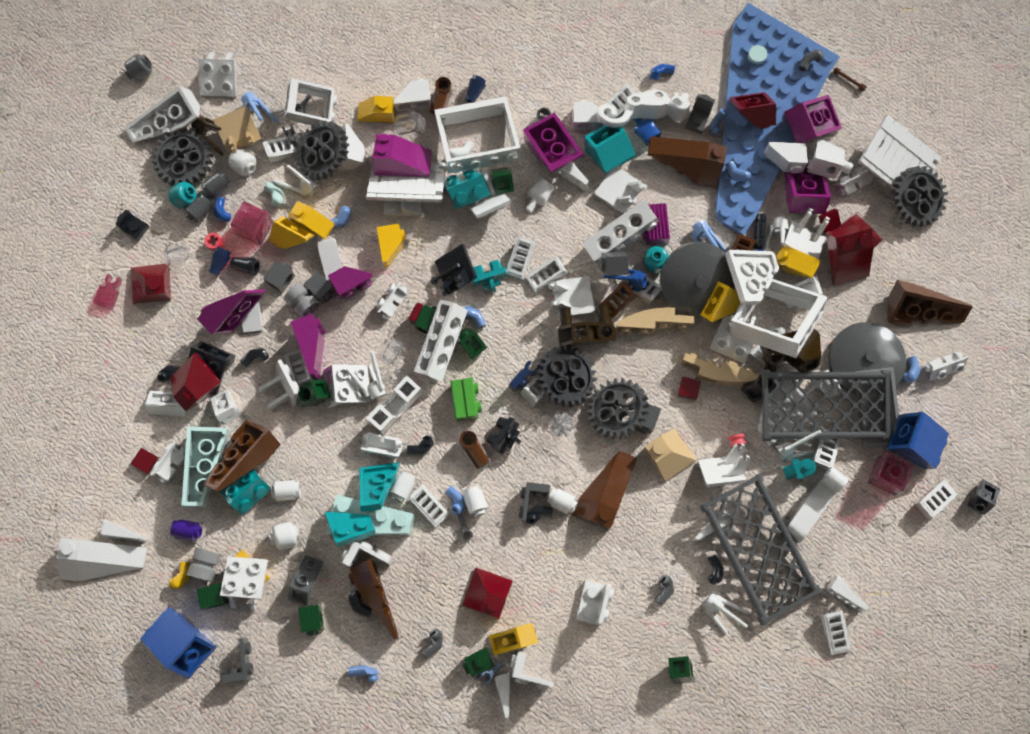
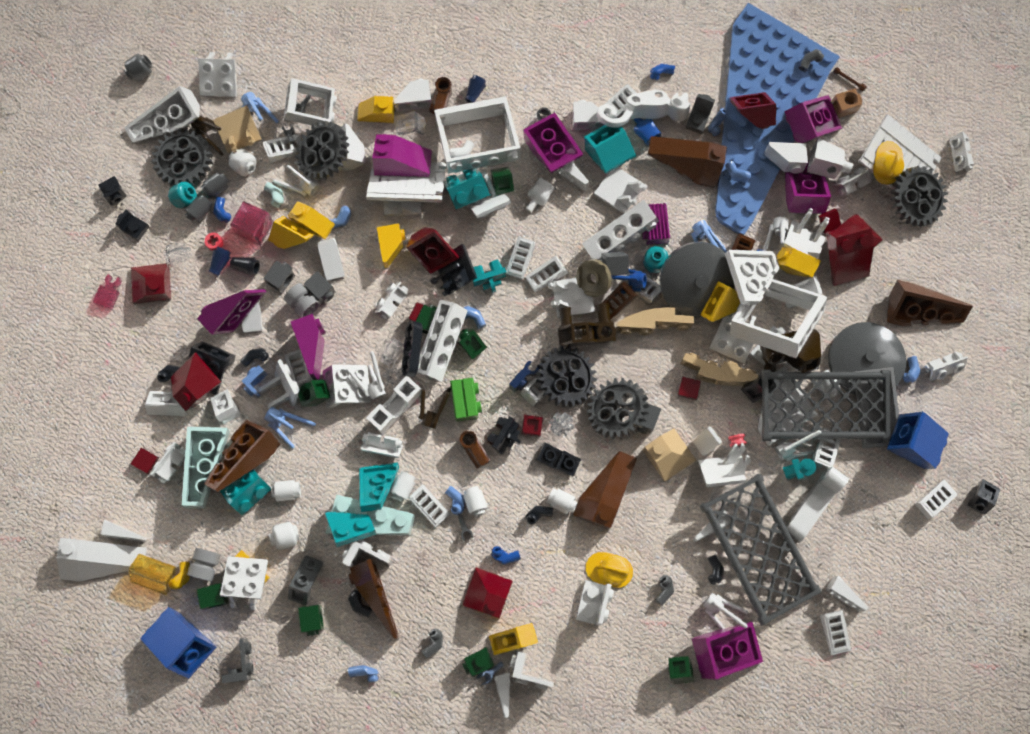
dark purple brick [170,519,202,542] -> none
magenta slope [328,266,373,300] -> none
black arm [407,435,434,455] -> none
dark grey bracket [519,482,550,524] -> none
light aqua tile [748,45,767,65] -> none
black axle [754,213,767,249] -> none
clear pink head [867,452,914,495] -> none
none -> black bracket [98,176,127,205]
none -> clear yellow panel [129,554,176,595]
none -> medium blue bracket [242,365,268,398]
none -> light blue plant [264,407,316,448]
none -> black beam [401,321,422,377]
none -> dark red slope [406,227,459,274]
none -> dark brown plant [418,387,451,429]
none -> blue arm [492,546,521,565]
none -> dark red tile [521,414,543,437]
none -> black slope [536,443,581,477]
none -> dark tan tile [576,259,612,297]
none -> yellow piece [586,552,633,588]
none -> magenta slope [691,622,763,679]
none -> white slope [693,426,722,456]
none -> medium nougat brick [832,88,862,118]
none -> yellow piece [873,141,904,185]
none -> white hinge [949,131,974,173]

